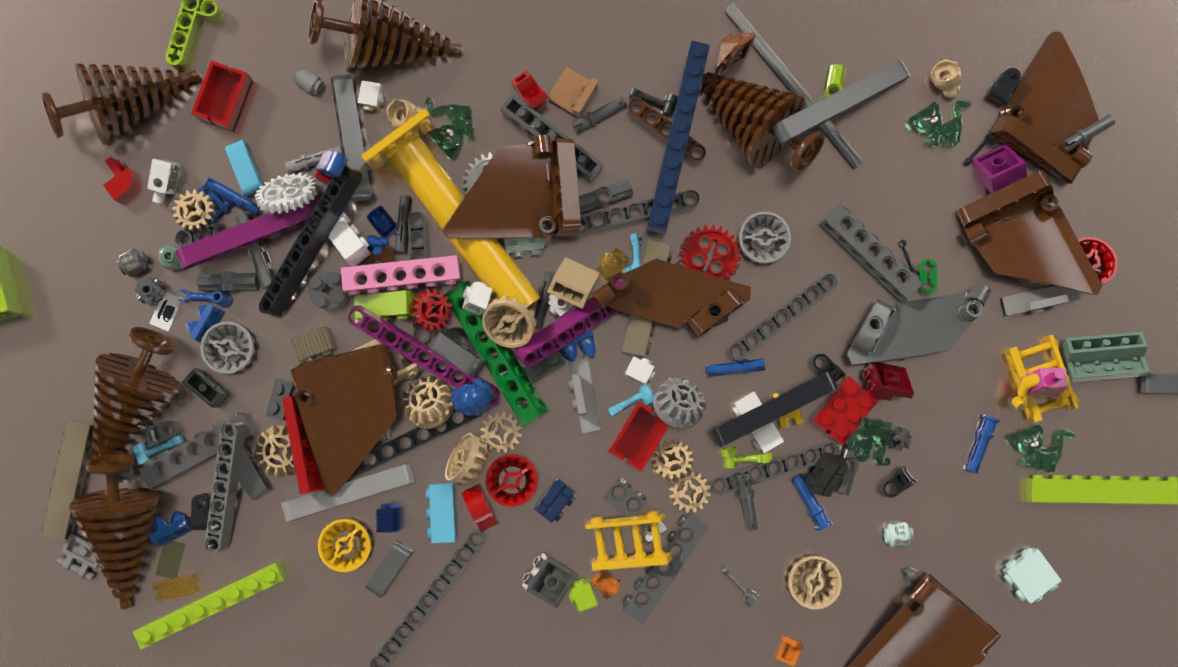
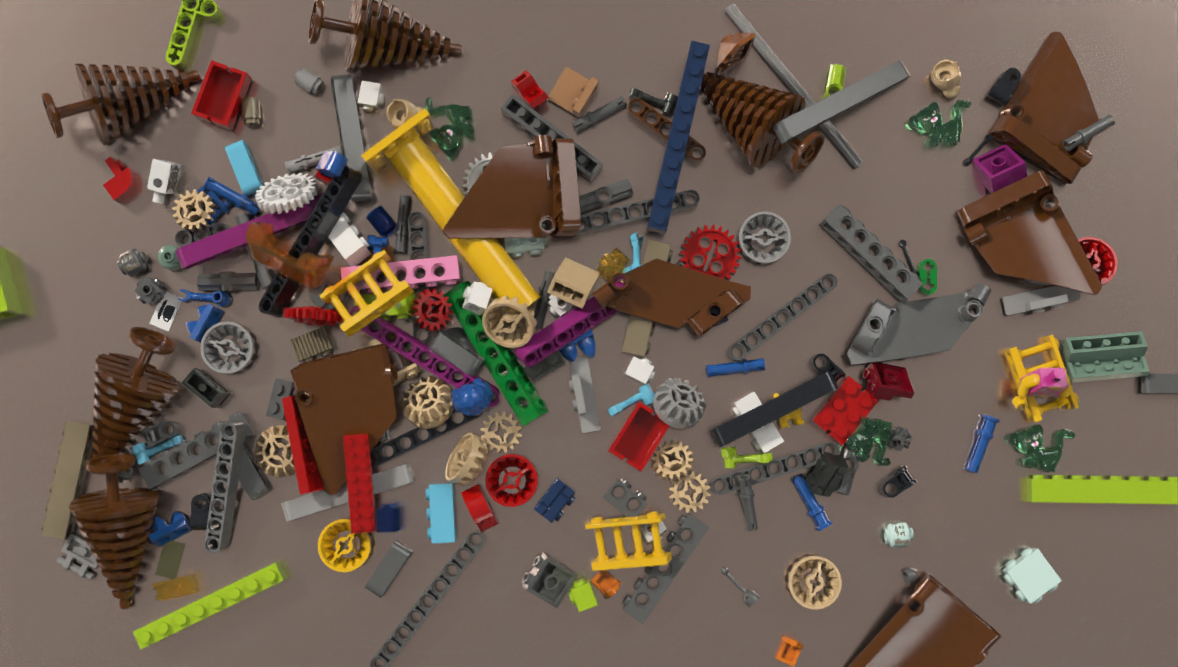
none -> dark tan brick [241,97,261,126]
none -> clear orange windscreen [245,222,334,288]
none -> red gear [283,306,344,326]
none -> yellow fence [319,250,414,337]
none -> red piece [343,433,377,534]

